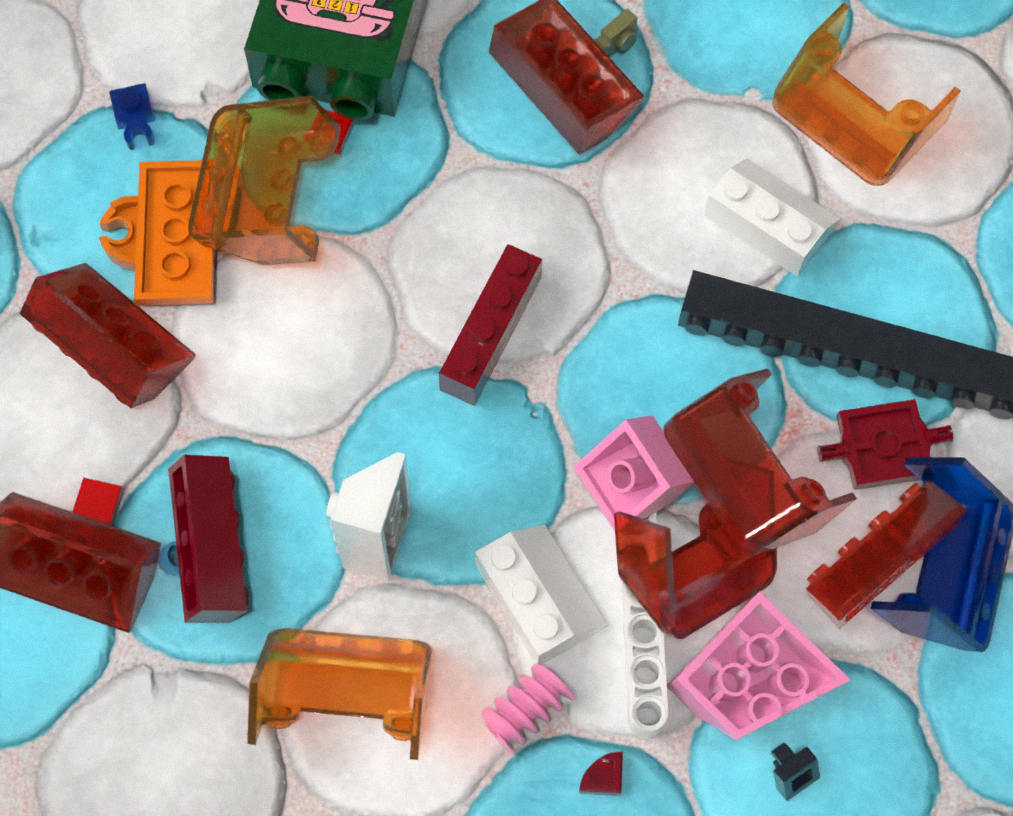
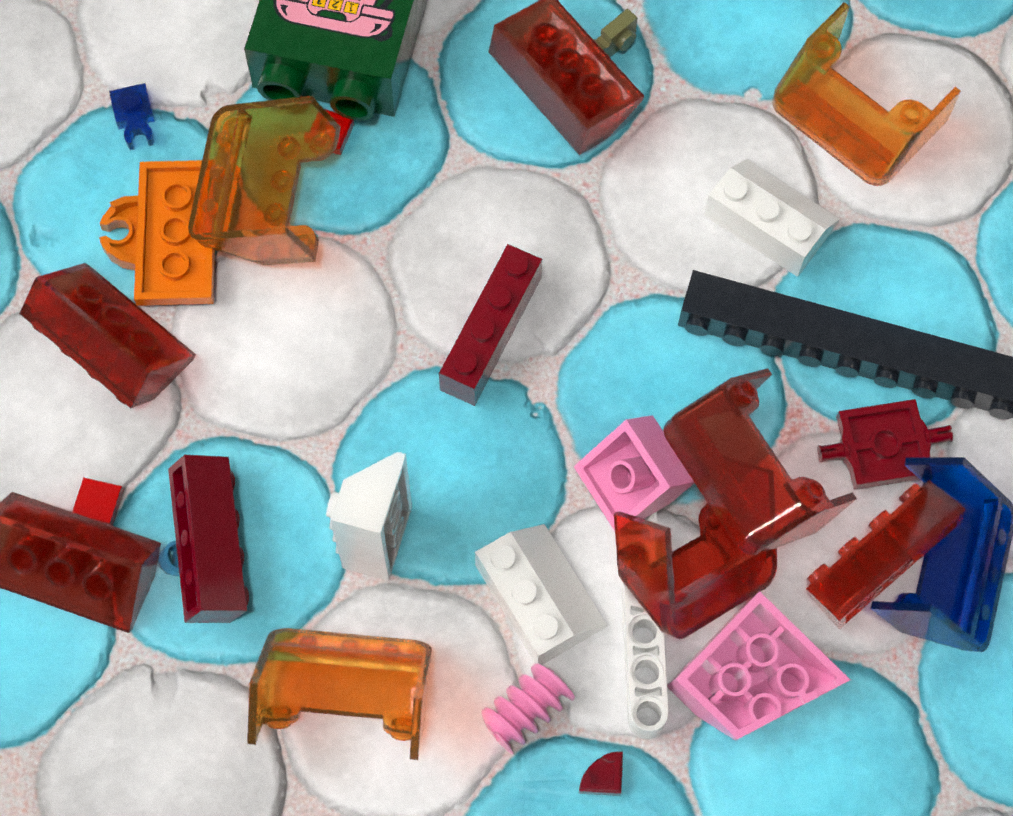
black tile [771,742,820,801] -> none

